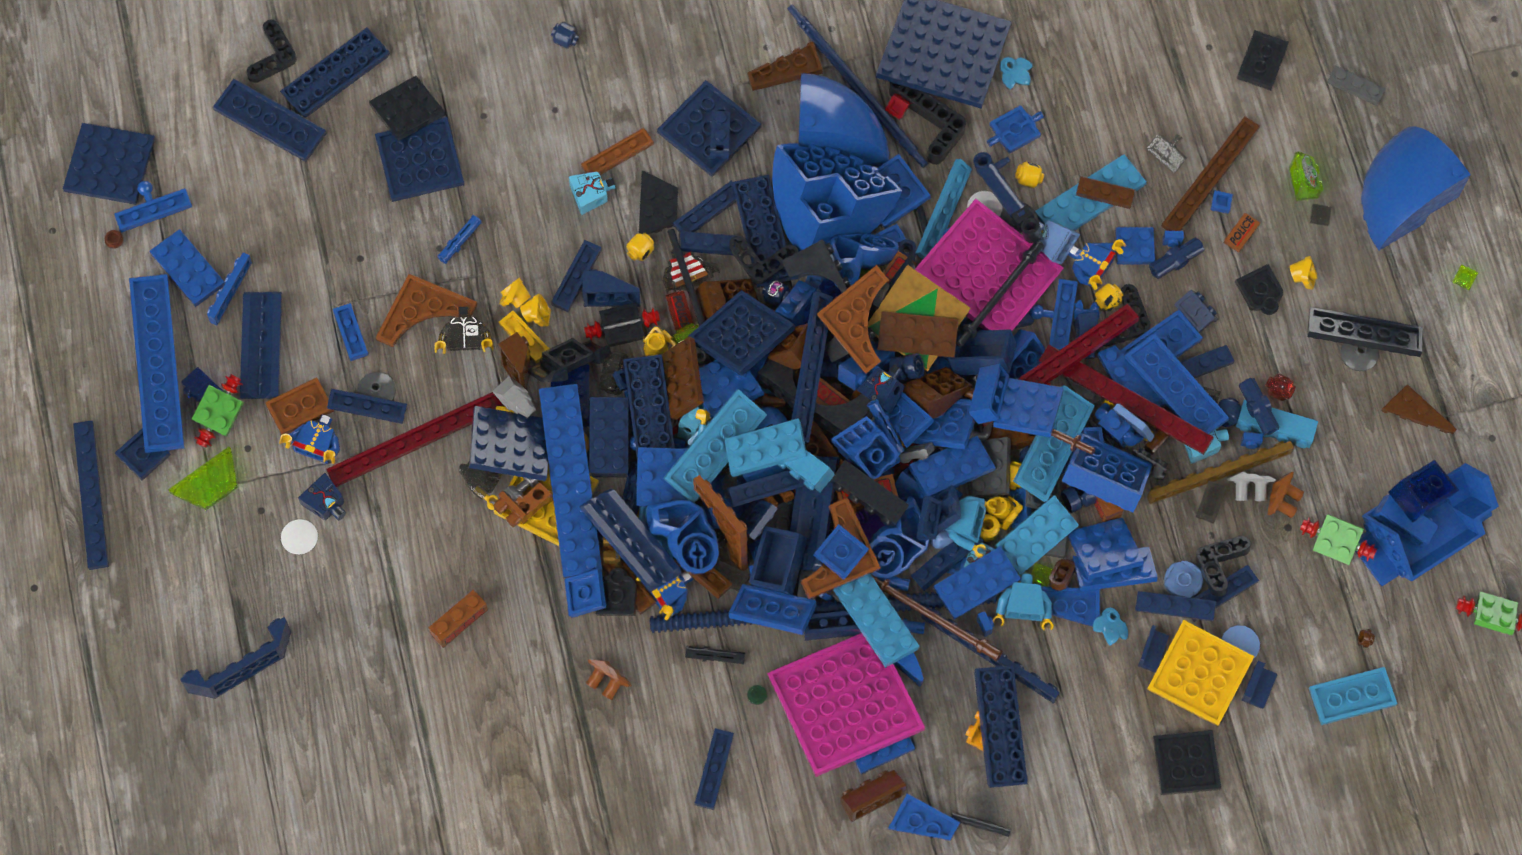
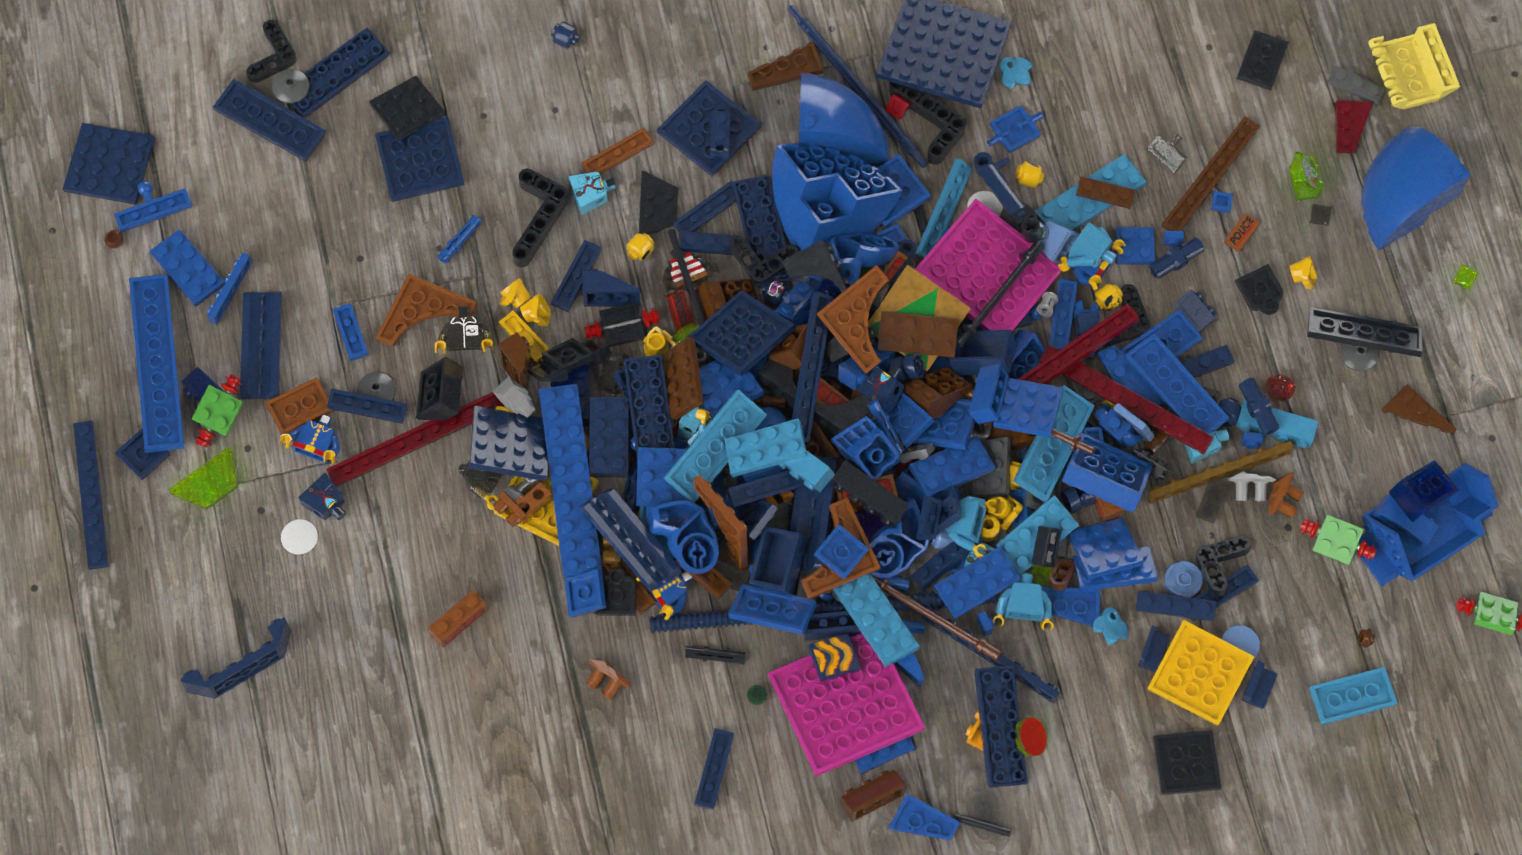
none -> dark grey dish [272,69,310,103]
none -> black slope [416,357,463,421]
none -> black beam [512,168,568,267]
none -> slope [808,634,860,681]
none -> red tile [1015,717,1047,757]
none -> black slope [1031,526,1062,567]
none -> light grey bush [1037,292,1059,317]
none -> dark azure torso [1058,222,1117,272]
none -> dark red wing [1335,100,1373,154]
none -> light yellow slope [1368,23,1460,109]

